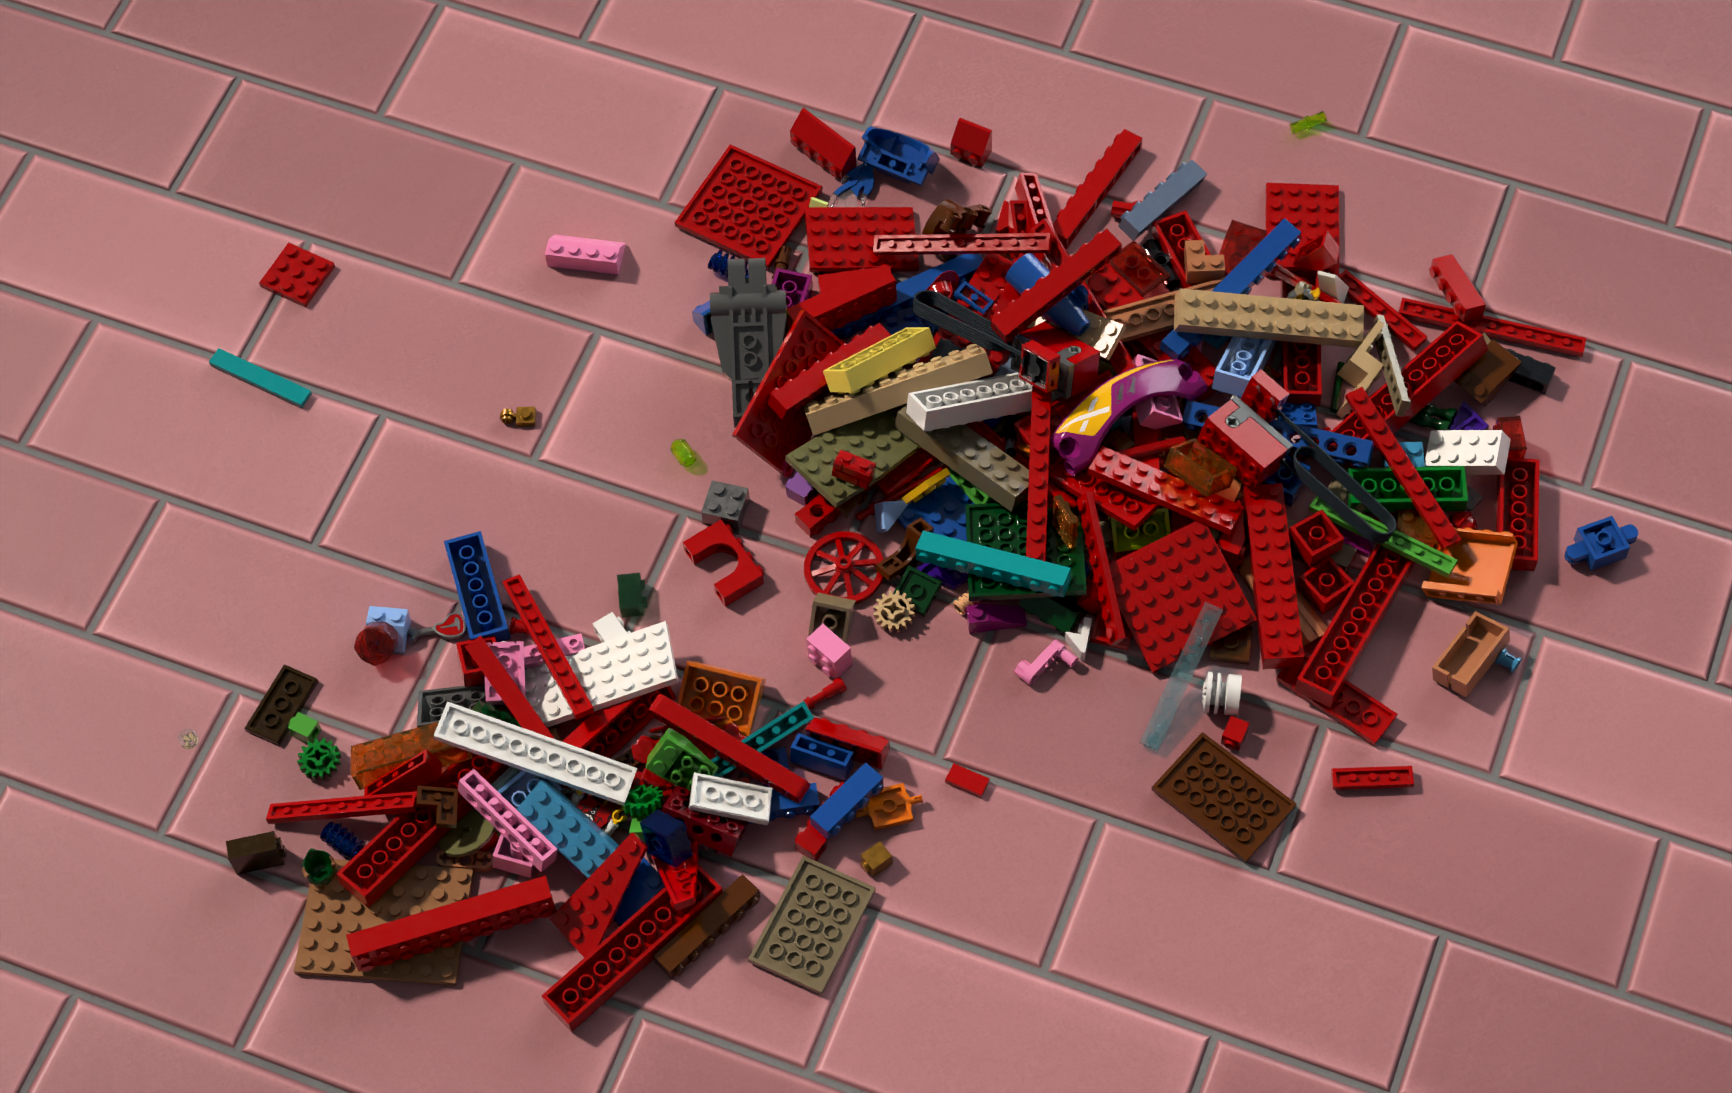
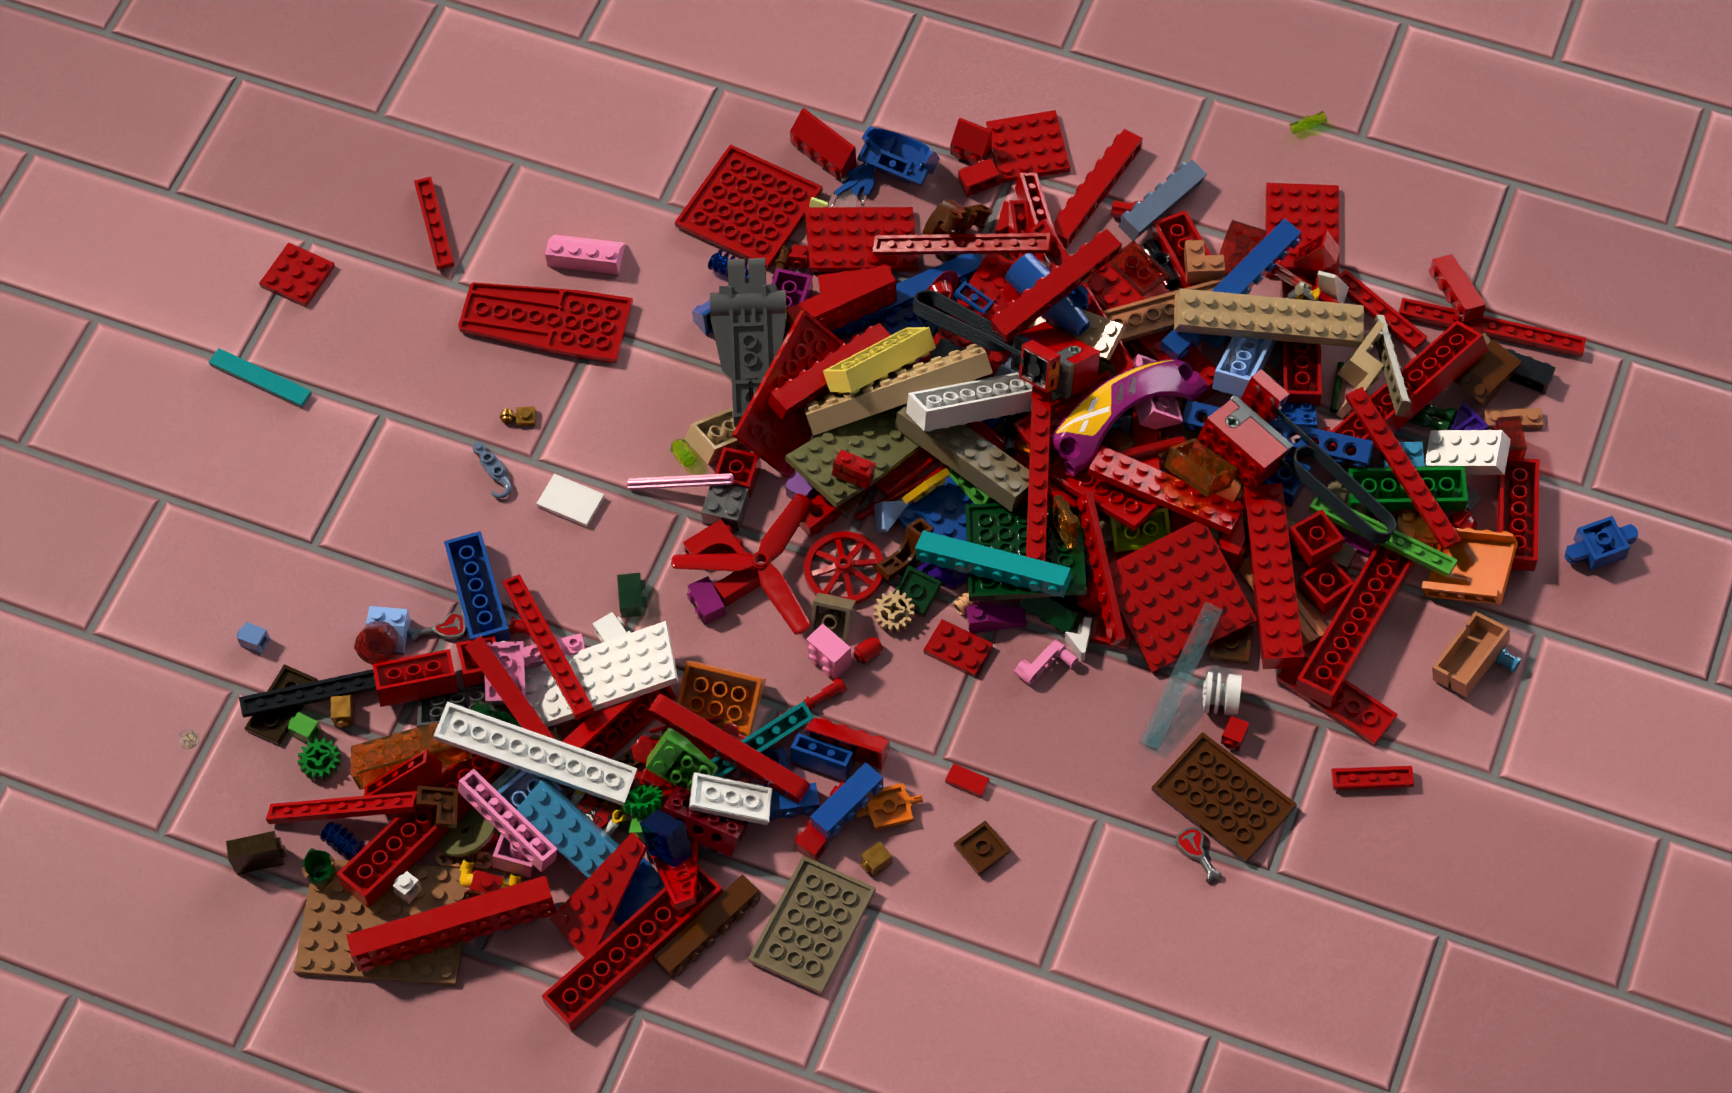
none -> medium blue brick [237,622,270,654]
none -> black plate [239,669,377,718]
none -> pearl gold brick [331,695,354,727]
none -> red slope [372,649,458,707]
none -> white brick [393,871,422,904]
none -> red plate [414,177,455,271]
none -> red wing [458,282,633,363]
none -> torso [460,859,522,897]
none -> sand blue piece [472,442,512,498]
none -> white tile [536,474,605,527]
none -> bright pink axle [627,473,734,490]
none -> red piece [671,493,812,635]
none -> tan slope [685,408,742,464]
none -> magenta brick [686,576,726,624]
none -> red brick [714,447,761,498]
none -> red bracket [789,244,809,268]
none -> red brick [853,637,883,664]
none -> red plate [923,619,993,678]
none -> reddish brown plate [954,820,1011,876]
none -> red brick [958,158,1000,197]
none -> red plate [986,110,1070,183]
none -> flat silver piece [1175,827,1221,882]
none -> nougat plate [1483,408,1543,429]

